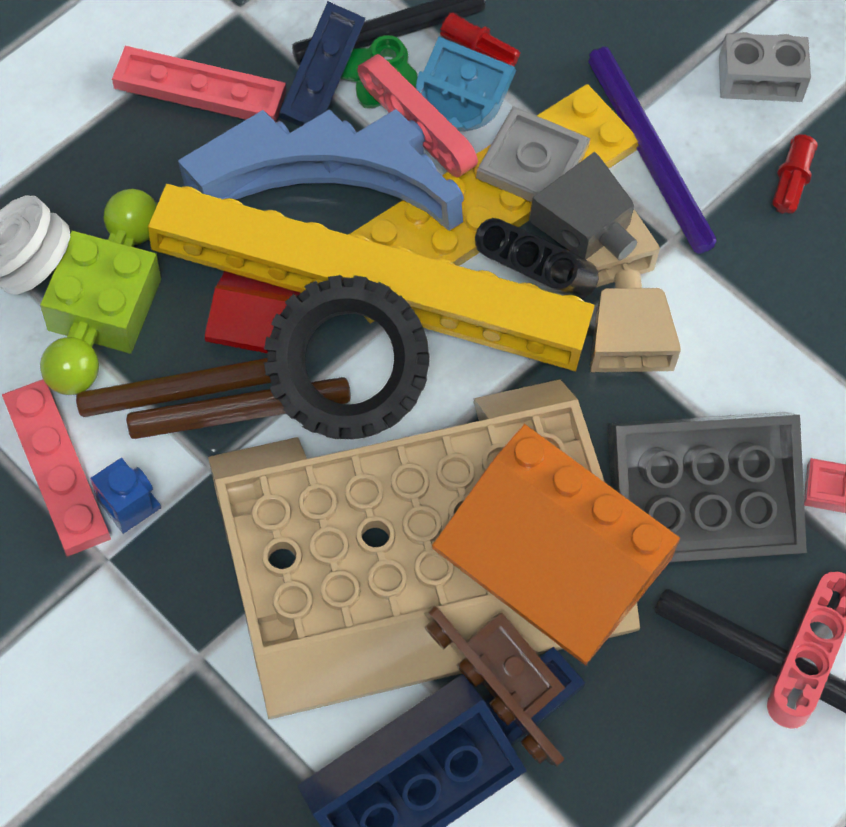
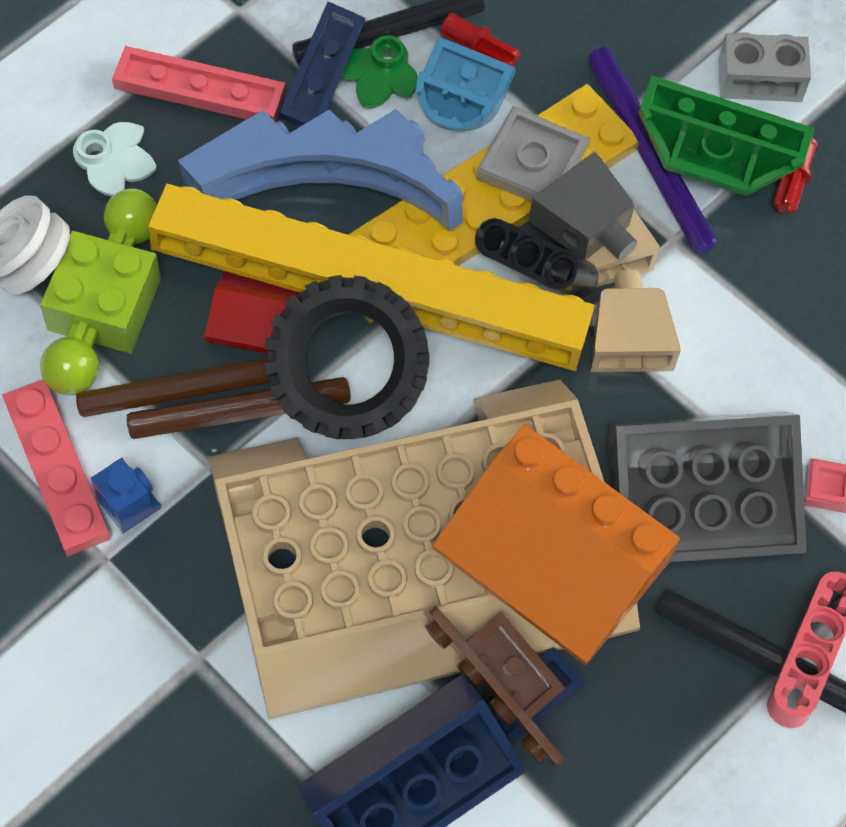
coral beam [357,54,478,178] -> none
none -> light aqua plate [73,122,157,197]
none -> green wedge [639,75,815,196]

